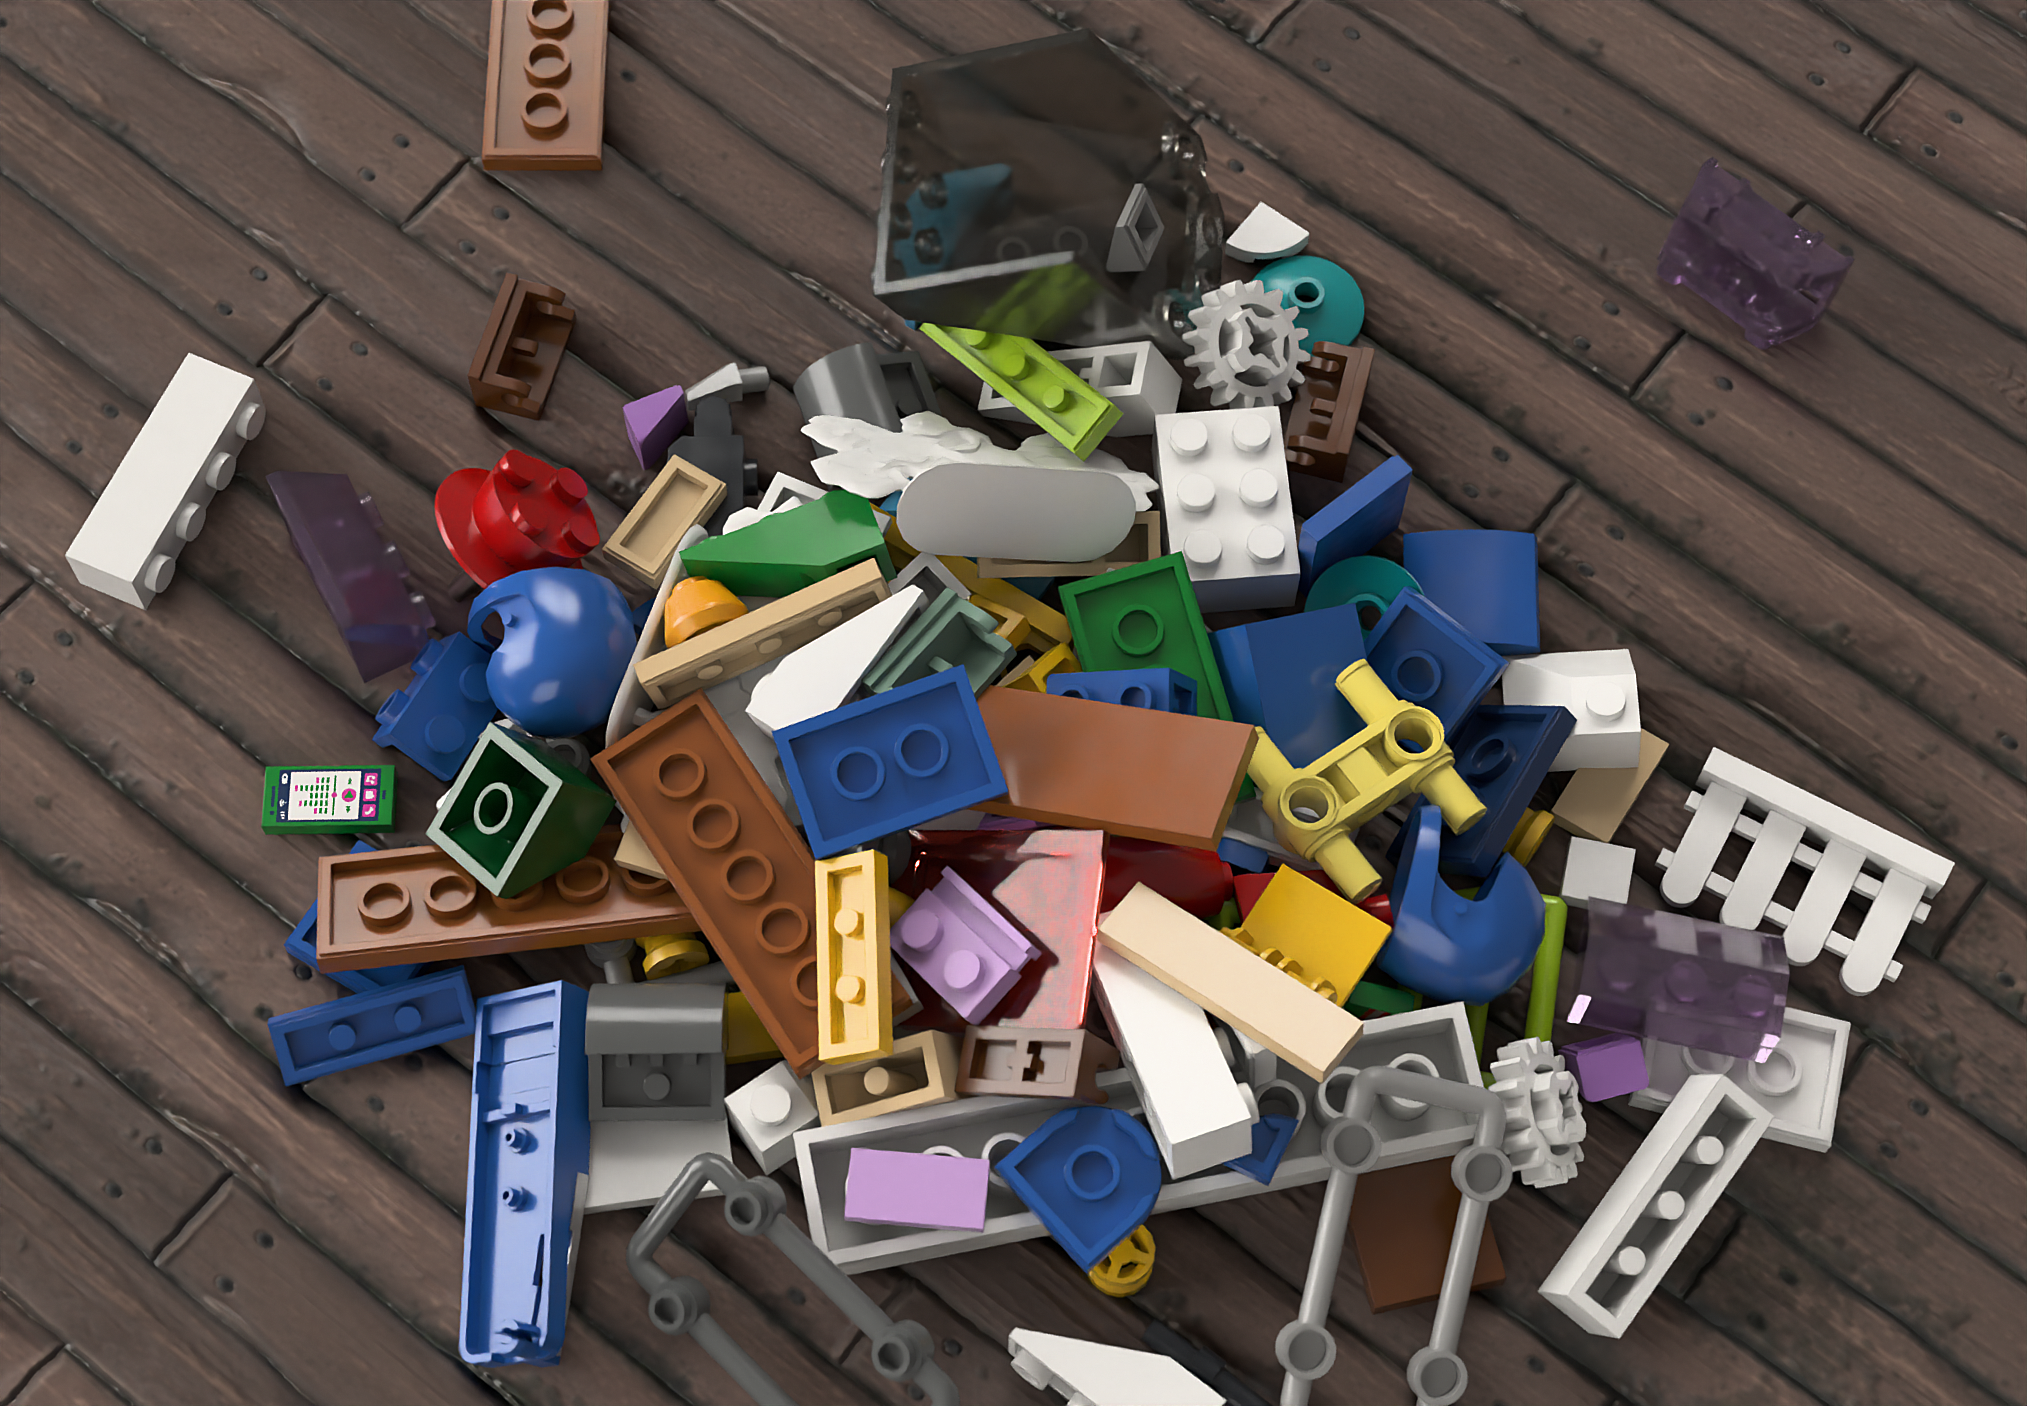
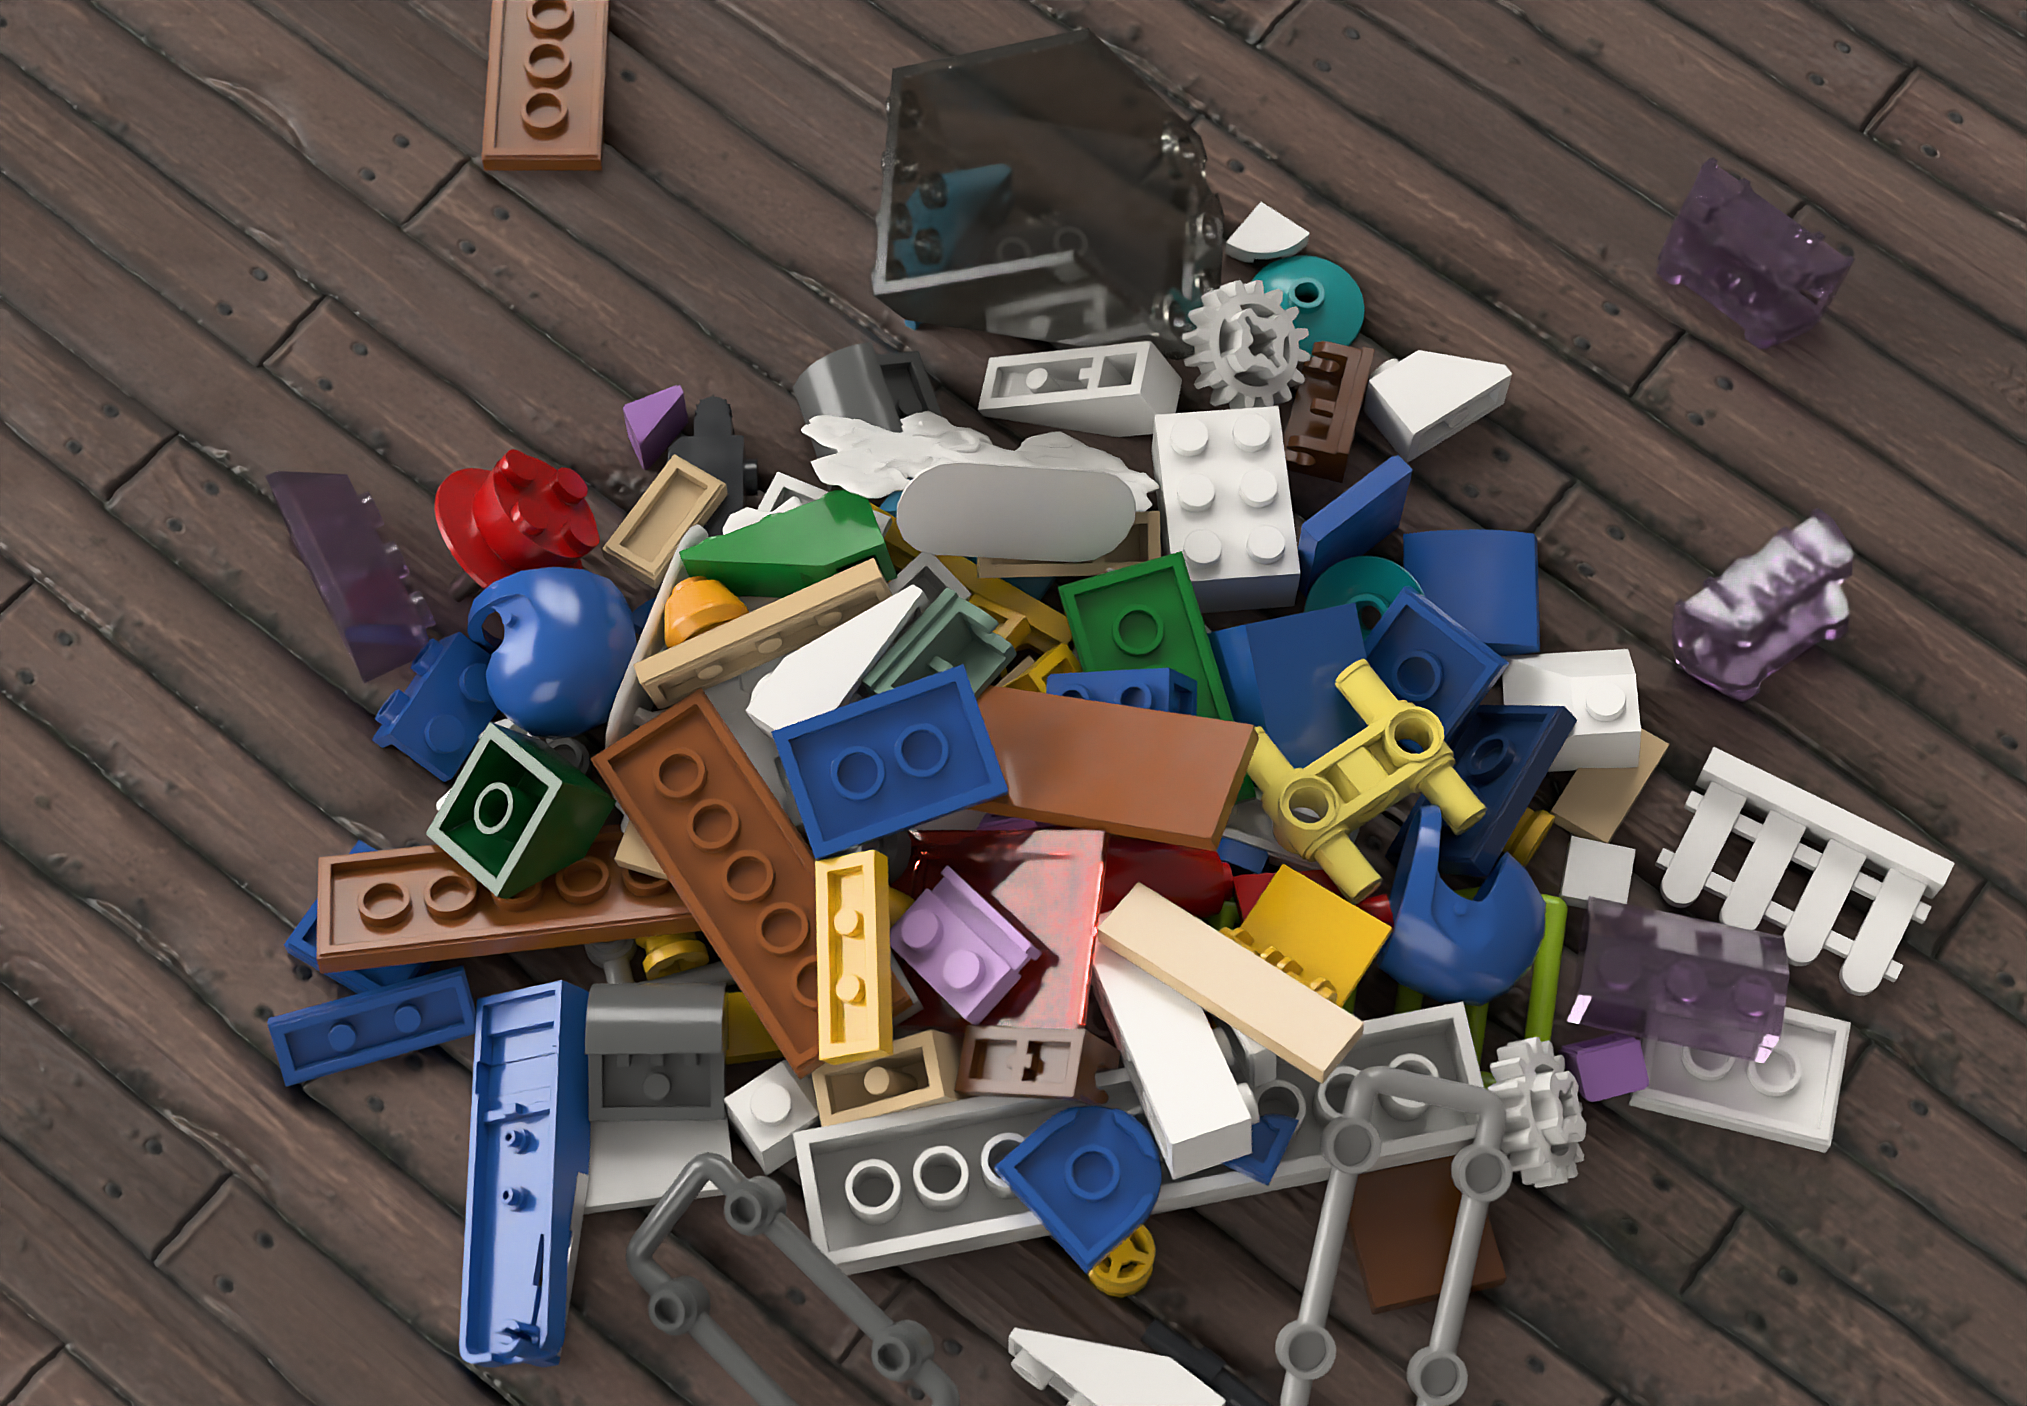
white brick [65,353,266,610] -> none
tile [261,765,398,835] -> none
reddish brown hinge [467,273,577,421] -> none
light grey bar [685,363,769,411] -> none
lavender tile [844,1148,990,1233] -> none
lime tile [919,282,1124,462] -> none
light grey slope [1106,184,1164,272] -> none
green tile [1342,981,1415,1021] -> none
white brick [1538,1074,1774,1339] -> none
none -> white slope [1363,350,1512,463]
none -> clear purple piece [1672,508,1853,702]

